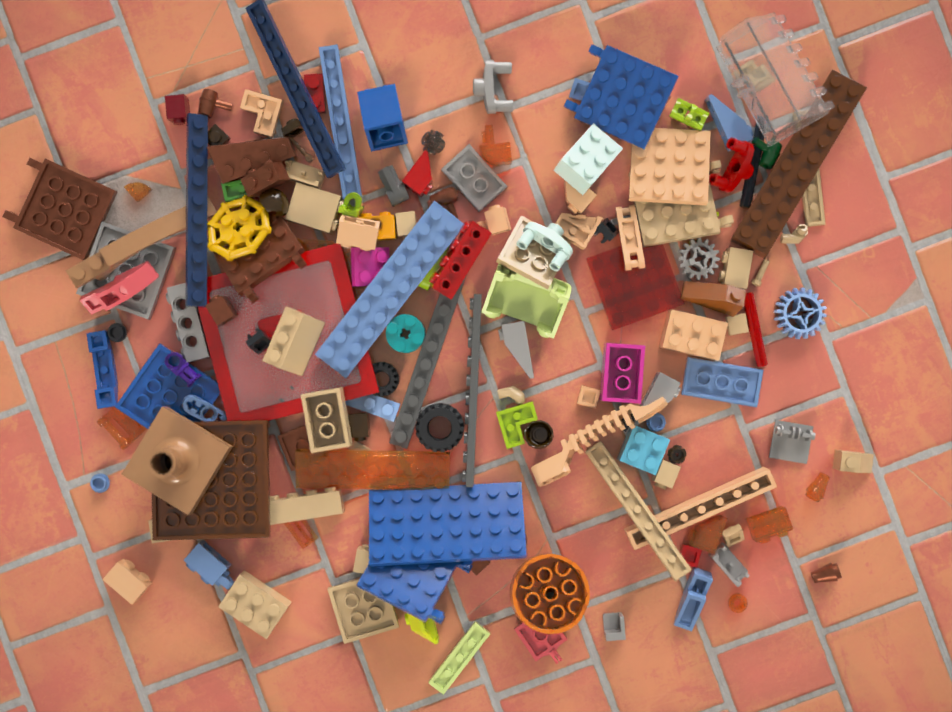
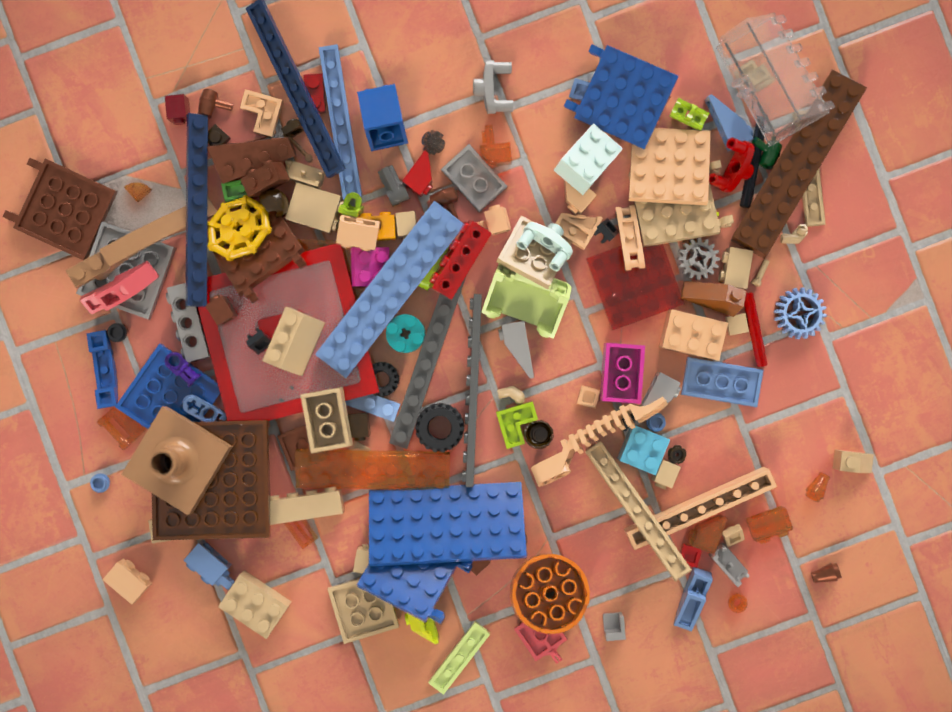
light grey hinge [769,420,816,464] -> none

